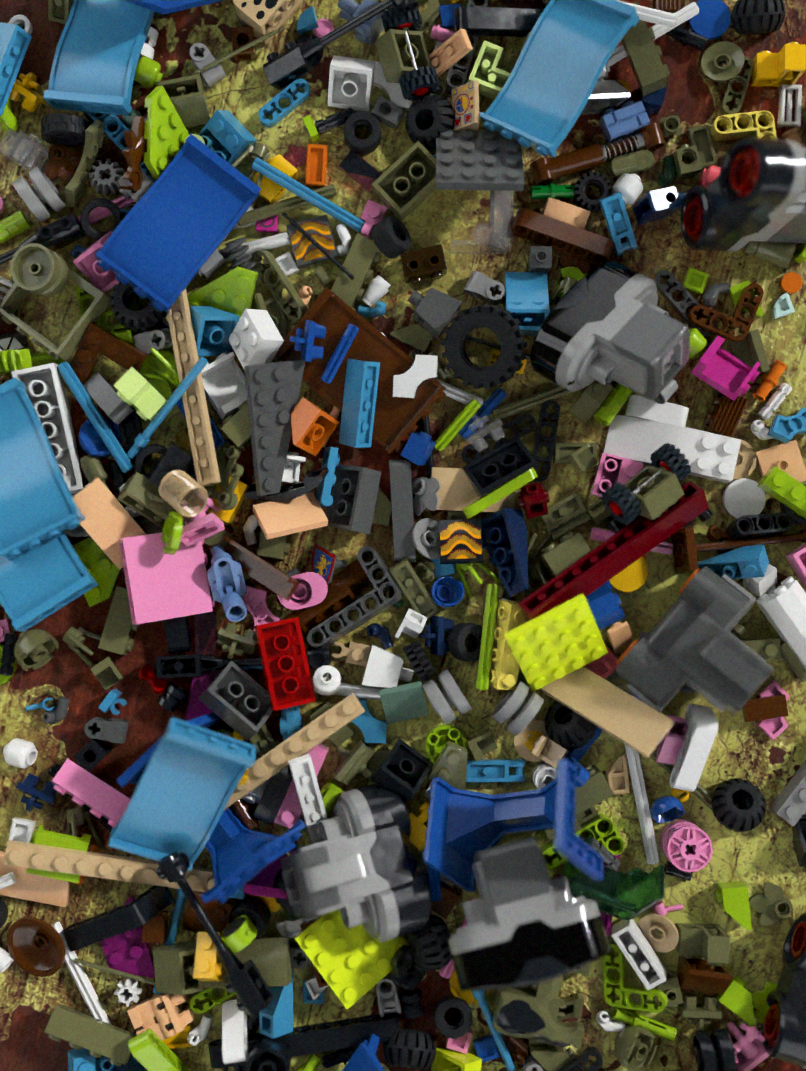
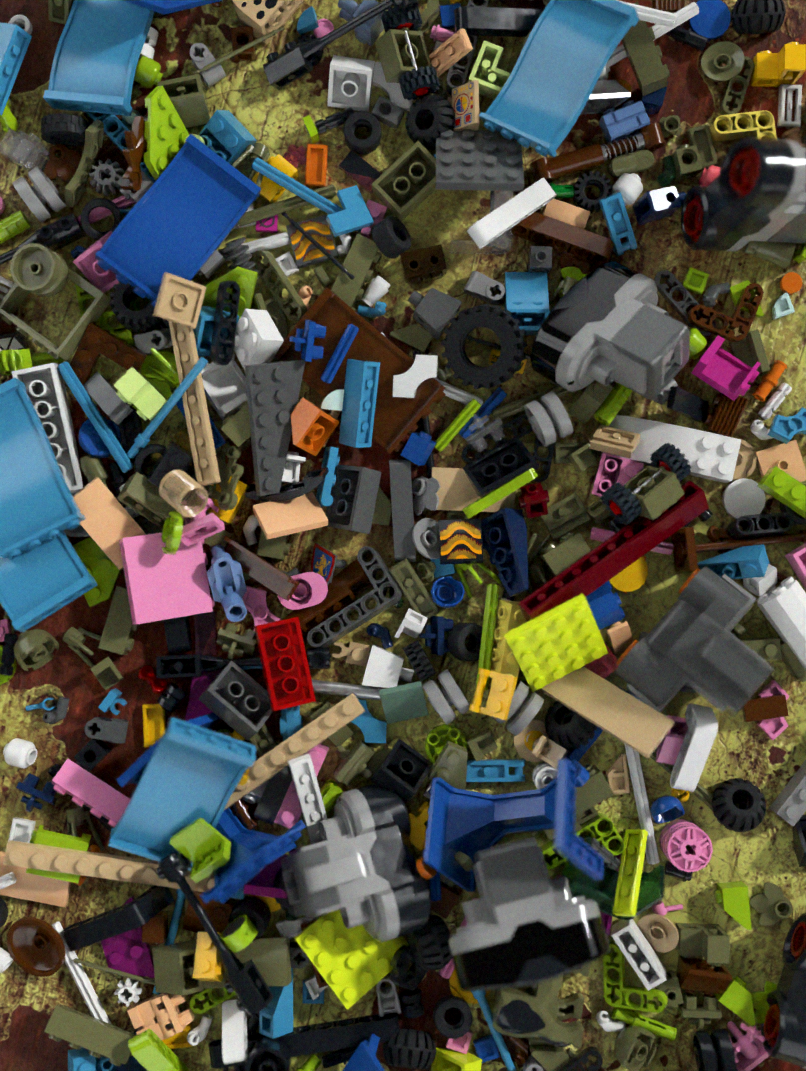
yellow hips [9,72,46,112] -> none
dark azure beam [258,79,310,128] -> none
white head [313,665,341,696] -> none
white beam [625,395,689,427] -> none
none -> yellow tile [142,703,166,747]
none -> tan tile [153,272,206,329]
none -> lime bracket [170,818,231,883]
none -> black beam [210,281,240,365]
none -> light aqua tile [321,389,344,411]
none -> dark azure tile [326,185,374,237]
none -> orange tile [416,856,437,879]
none -> olive tile [454,851,474,872]
none -> white beam [467,177,556,249]
none -> yellow plate [468,668,517,720]
none -> light grey wheel [524,391,573,447]
none -> tan plate [589,425,641,458]
none -> neon yellow tile [612,829,648,917]
none -> black tile [666,386,709,423]

